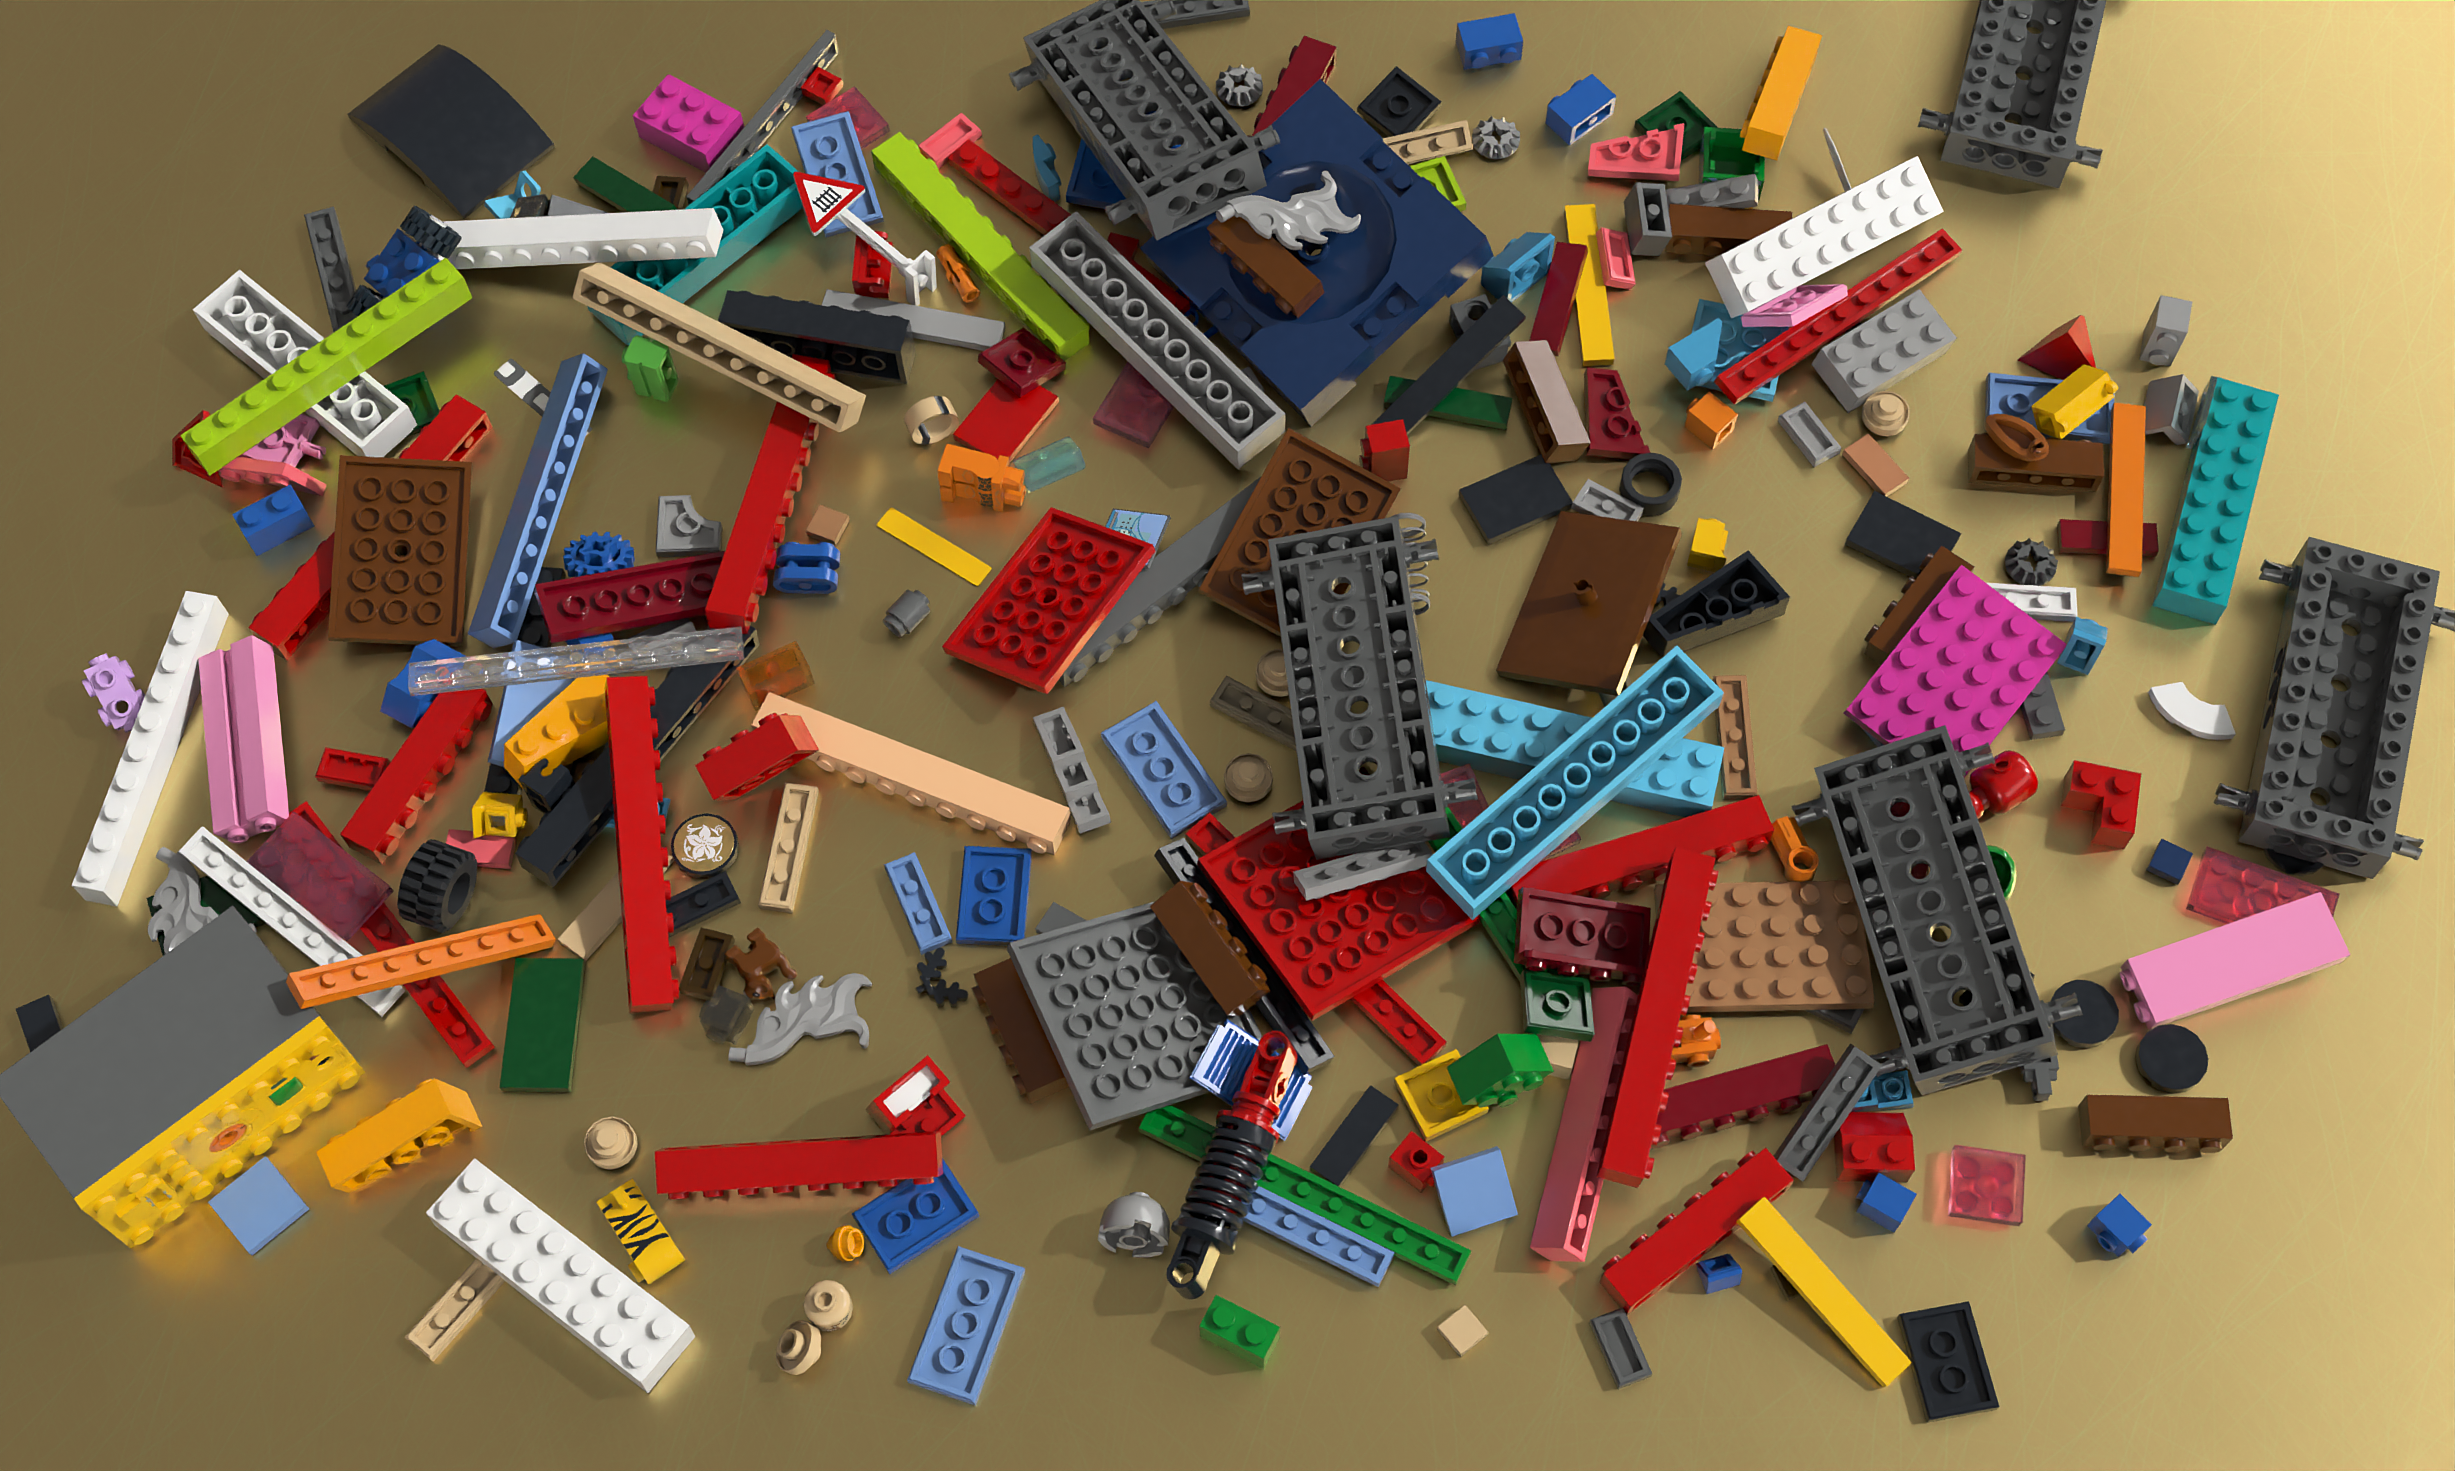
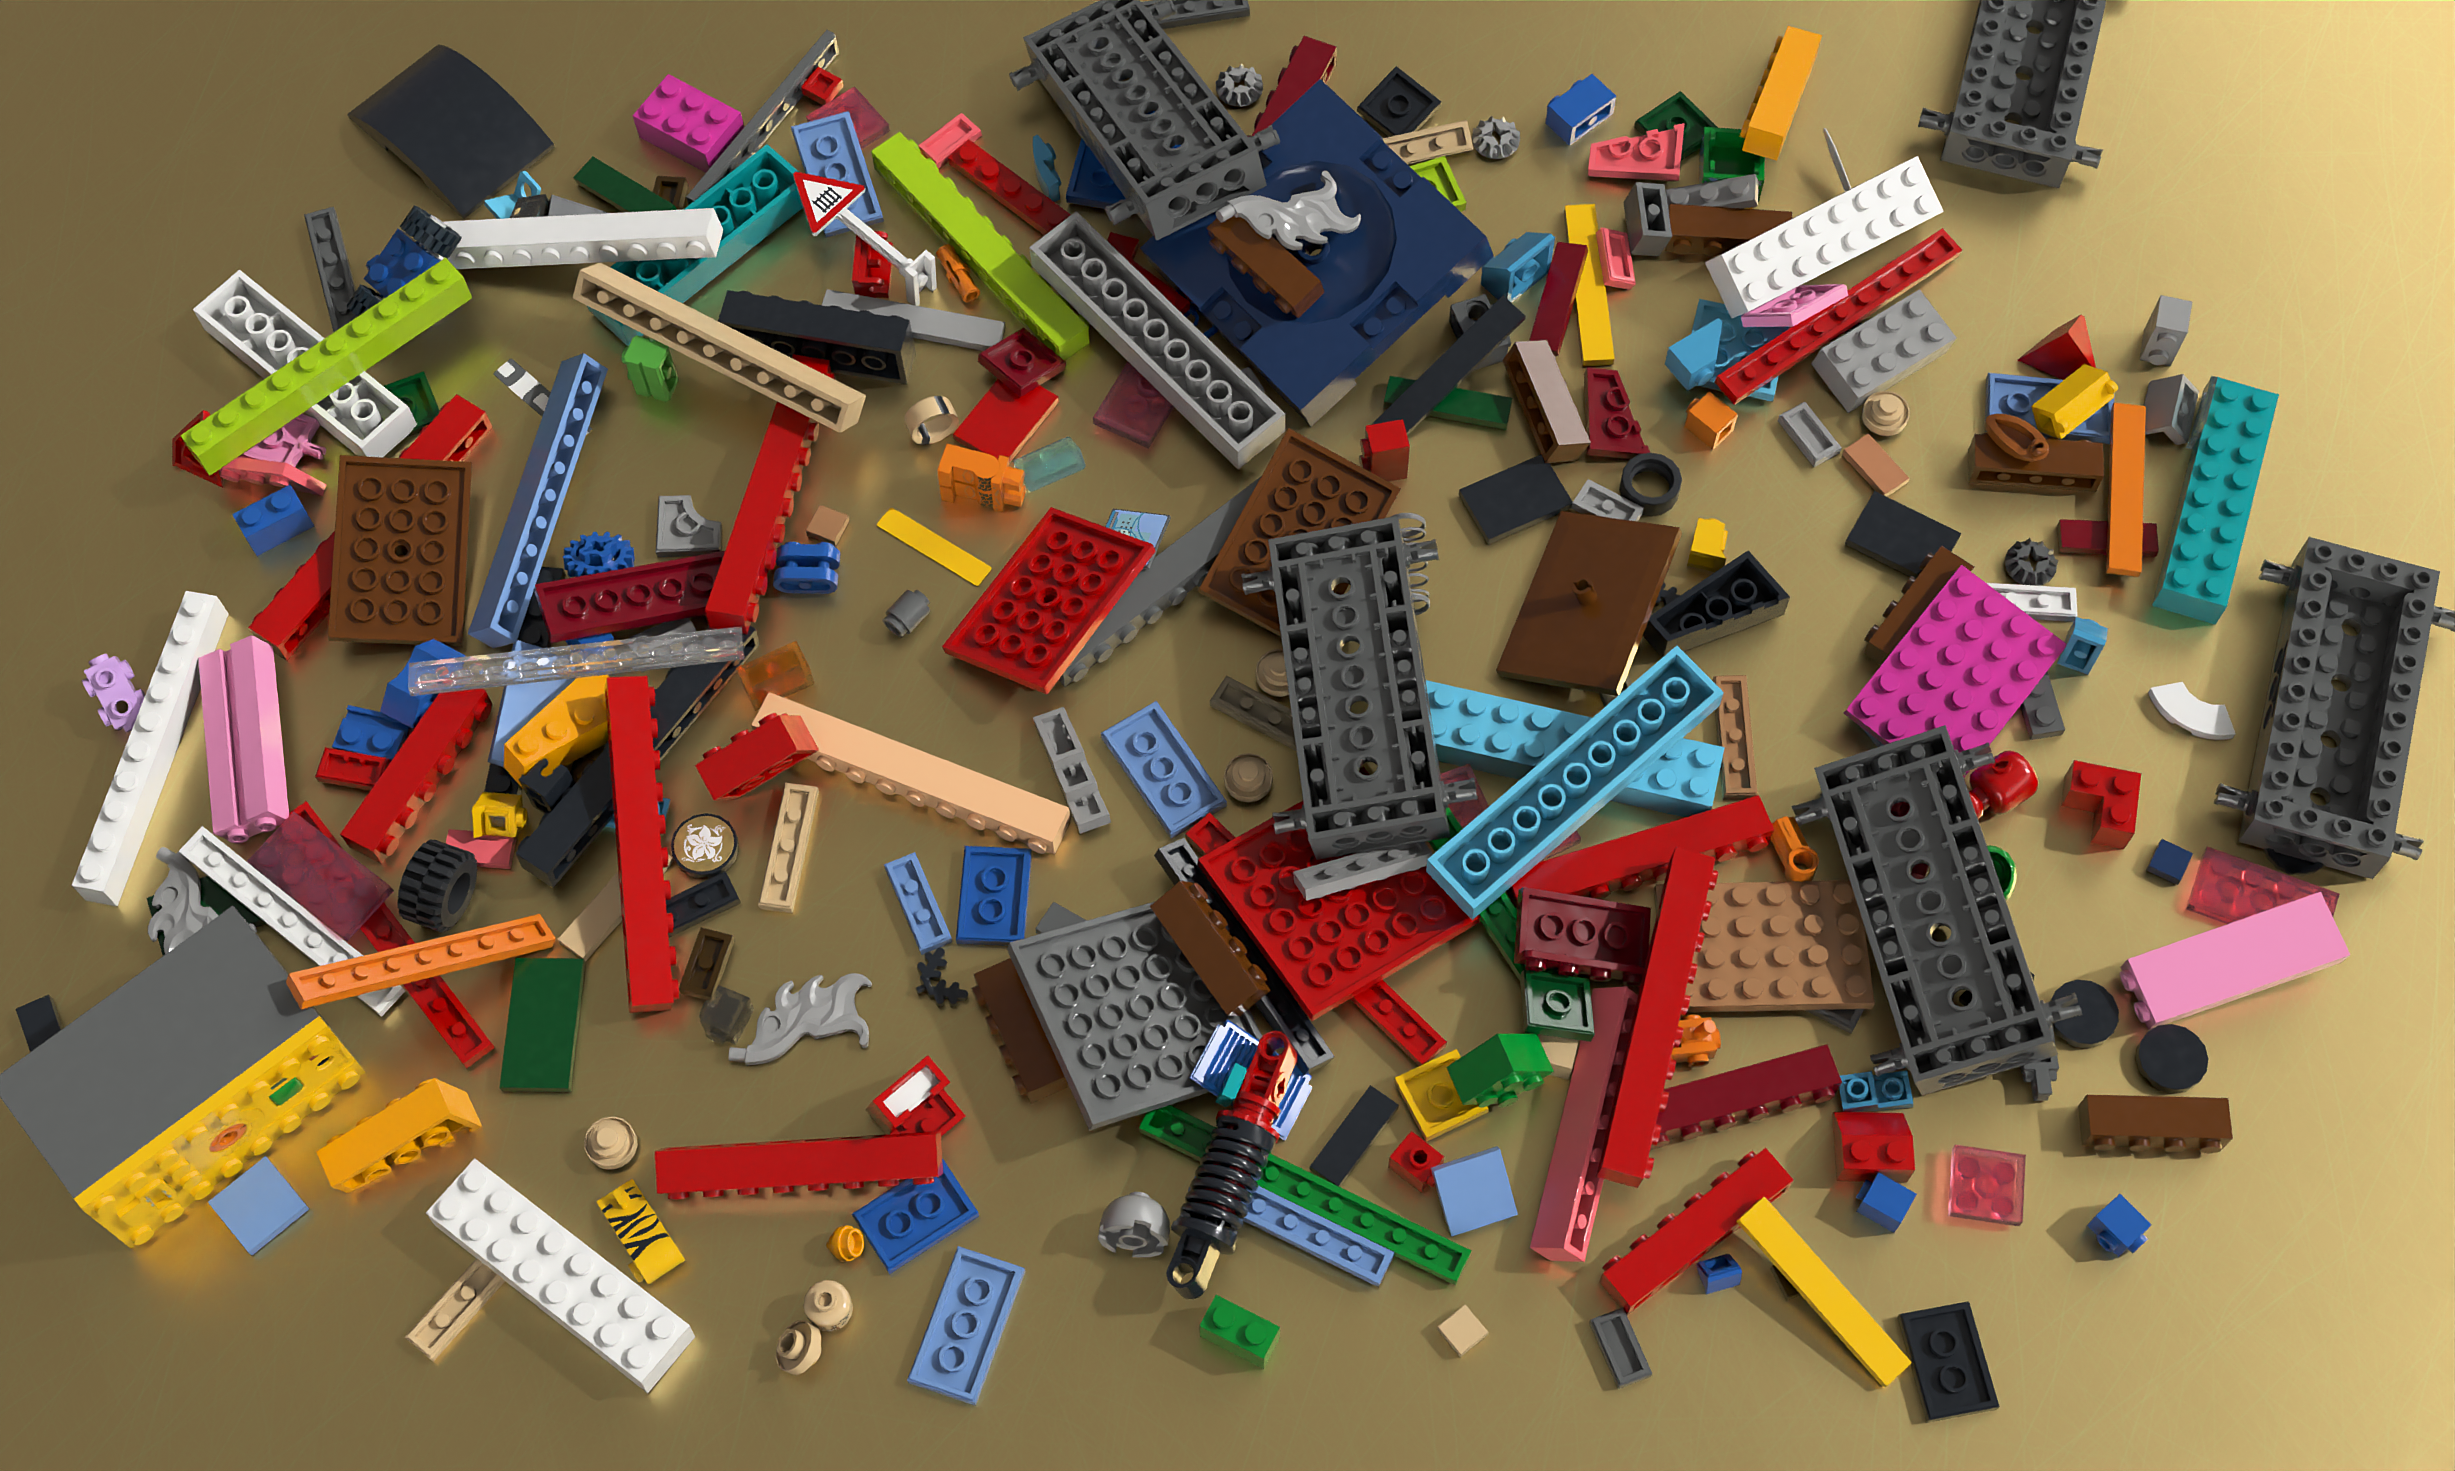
reddish brown animal [725,928,797,1000] -> none
blue brick [1456,13,1523,70] -> none
dark grey plate [1774,1044,1882,1181] -> none
none -> blue plate [332,705,411,762]
none -> teal tile [1215,1063,1247,1107]

